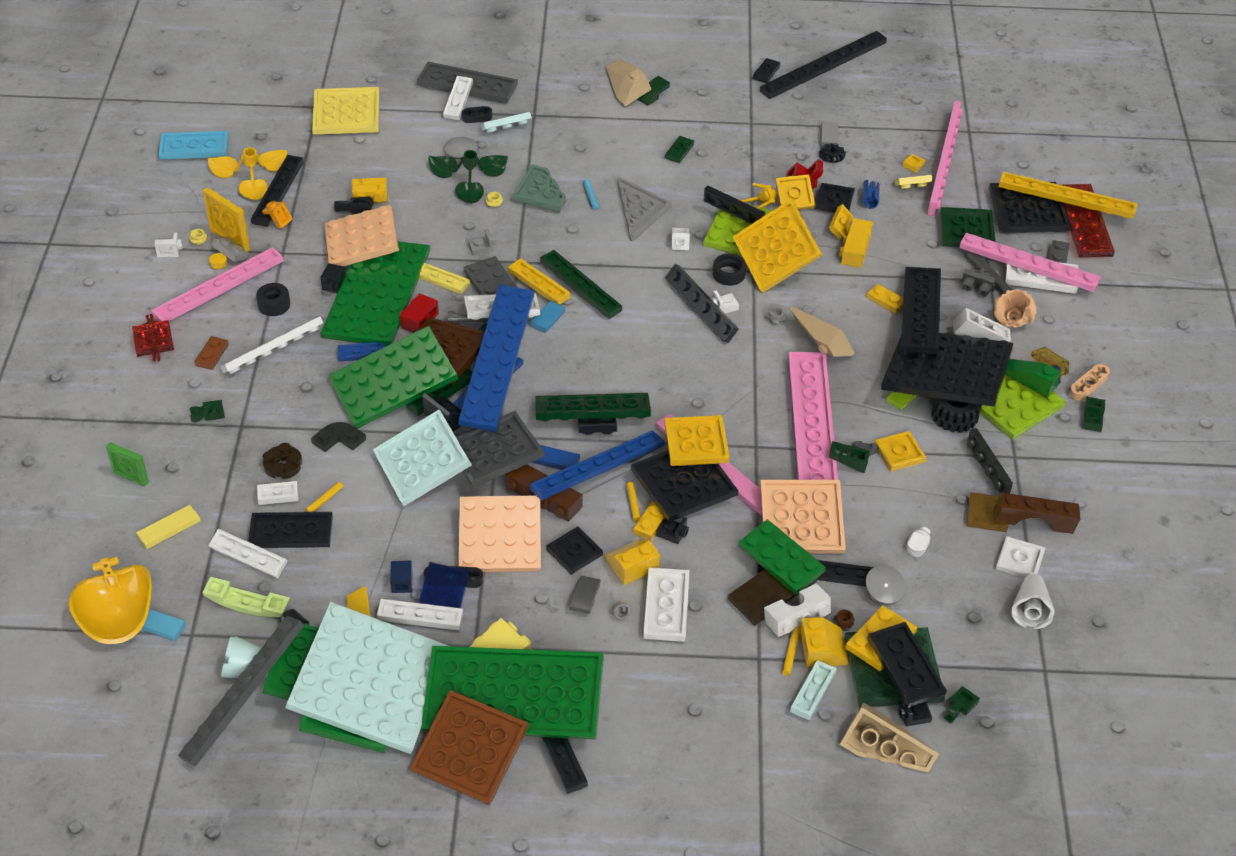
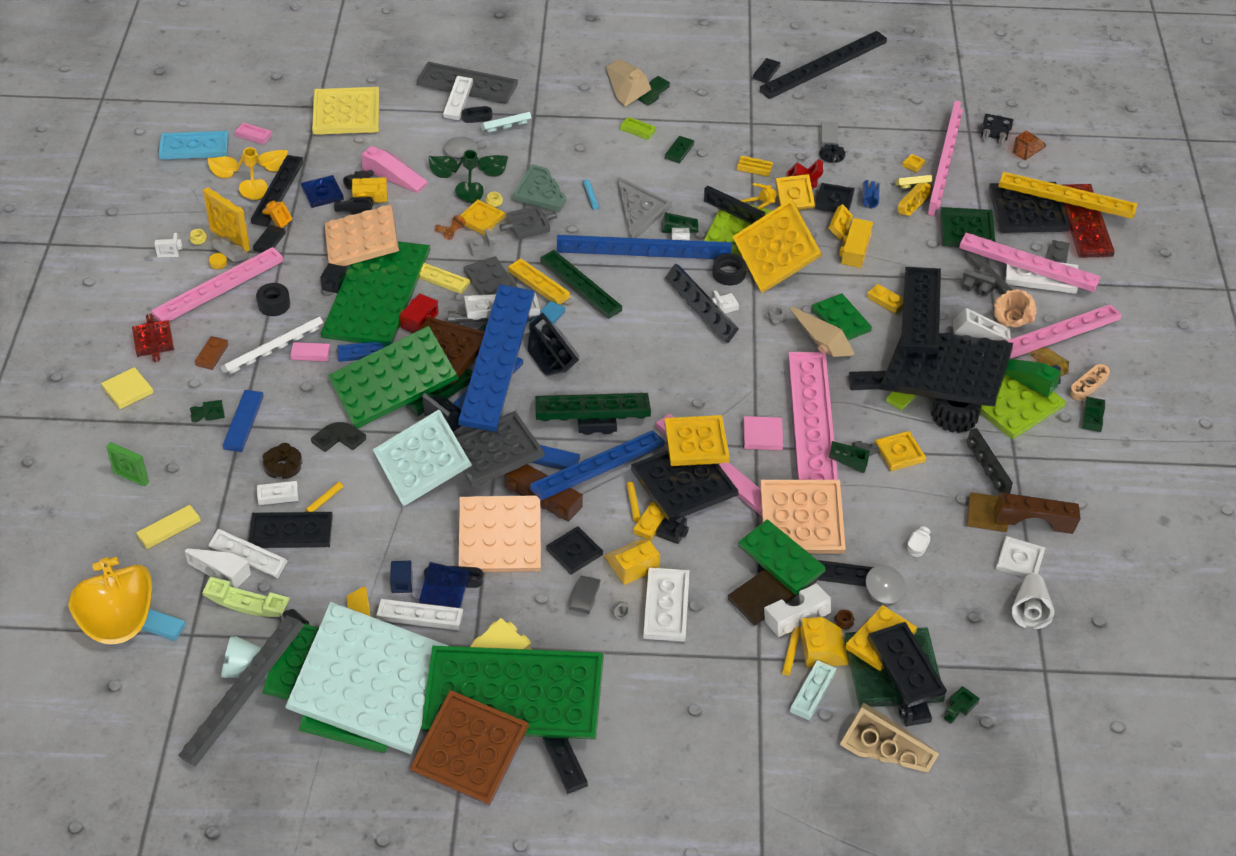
none -> light yellow tile [101,367,154,409]
none -> white slope [185,548,251,588]
none -> blue tile [223,390,264,452]
none -> bright pink tile [235,122,272,145]
none -> black tile [253,225,286,253]
none -> bright pink tile [290,342,331,361]
none -> clear blue tile [301,175,344,208]
none -> pearl dark grey piece [343,170,374,189]
none -> bright pink wedge [361,145,427,193]
none -> clear orange piece [435,215,466,240]
none -> yellow tile [457,200,505,235]
none -> dark grey plate [499,205,557,239]
none -> black wedge [528,312,580,376]
none -> blue plate [557,235,732,259]
none -> lime tile [620,117,656,140]
none -> dark green slope [661,212,699,233]
none -> yellow tile [737,156,773,177]
none -> bright pink tile [744,416,783,450]
none -> green plate [811,293,872,340]
none -> black plate [848,371,886,390]
none -> yellow beam [898,183,931,216]
none -> black piece [981,114,1014,144]
none -> bright pink plate [1007,304,1121,359]
none -> clear orange slope [1012,131,1047,160]

